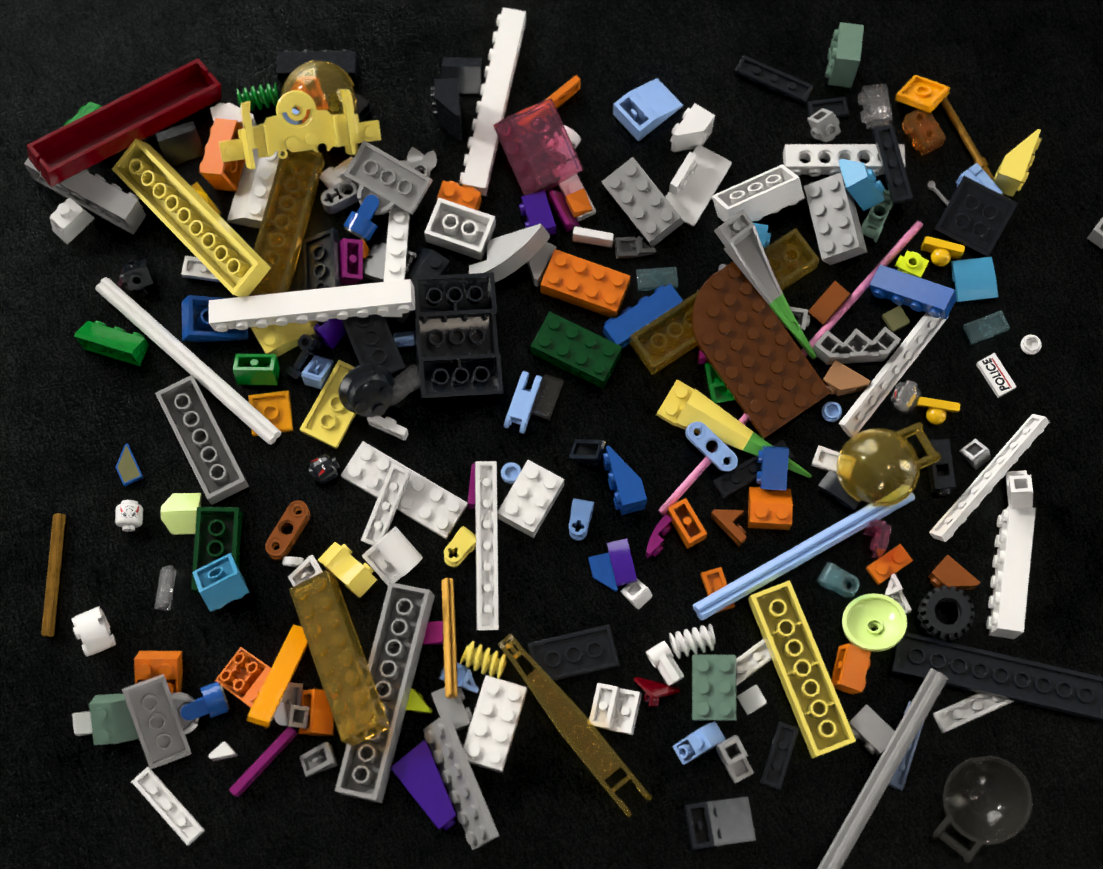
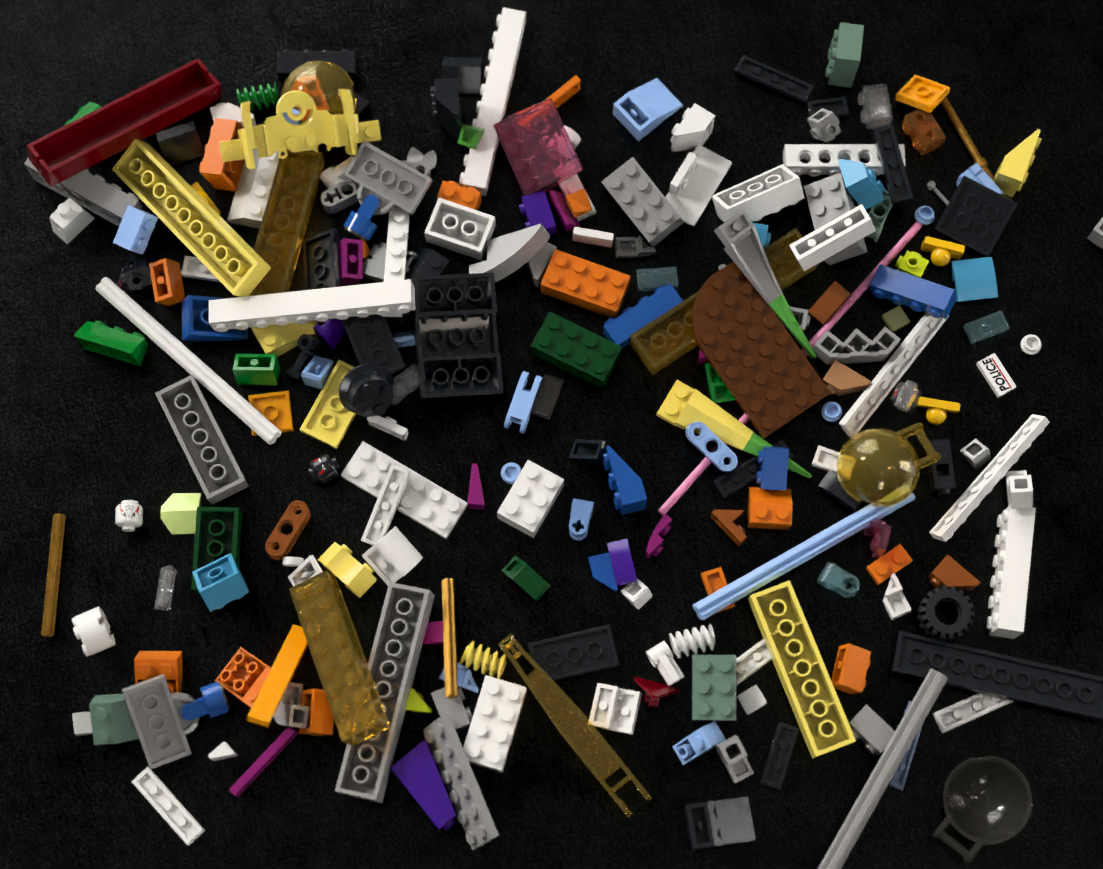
olive tile [116,443,144,487] -> none
light grey slope [299,742,338,777] -> none
light yellow piece [444,526,476,567] -> none
white plate [475,461,499,630] -> none
orange brick [666,498,707,549] -> none
yellowish green dish [842,594,907,651] -> none
none -> light blue slope [113,205,158,255]
none -> orange brick [149,258,185,306]
none -> bright green slope [458,124,485,149]
none -> dark green slope [501,555,551,601]
none -> white brick [789,204,876,271]
none -> light blue plate [914,206,934,225]

